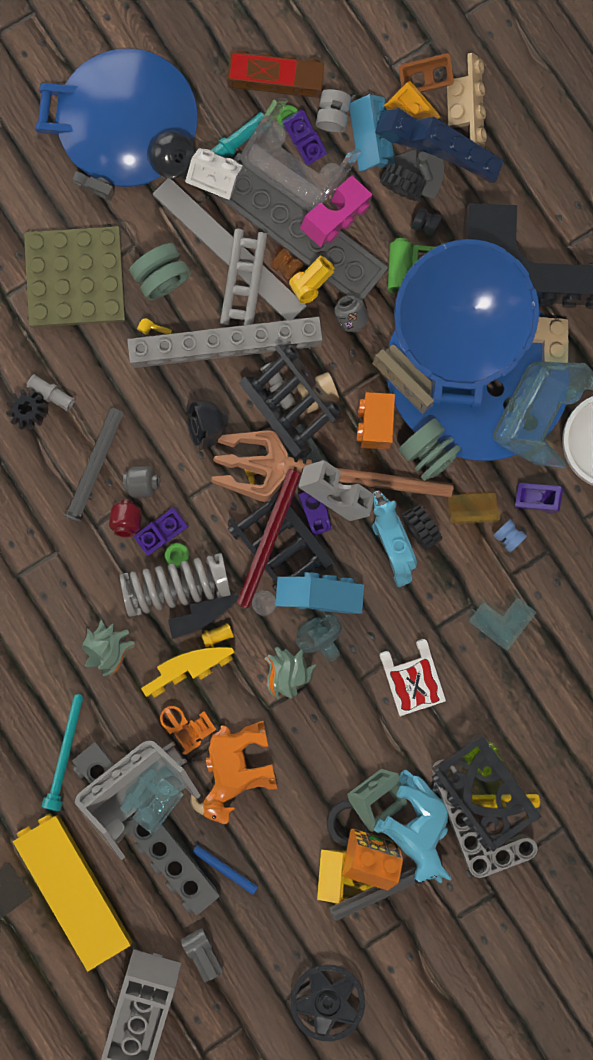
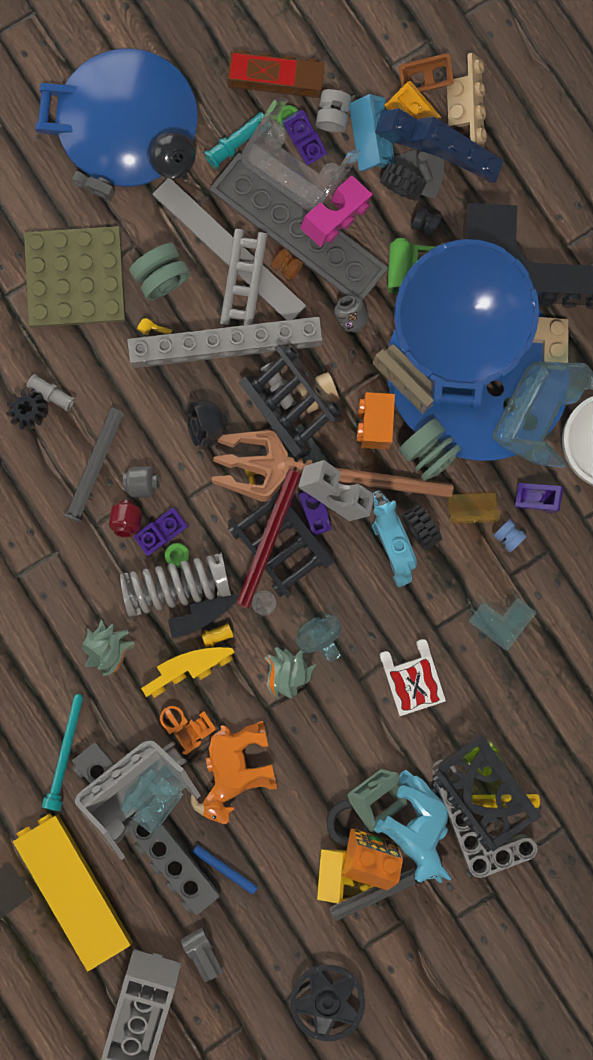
white bracket [185,148,243,200] -> none
dark azure wedge [275,572,364,614] -> none
yellow piece [289,256,335,304] -> none

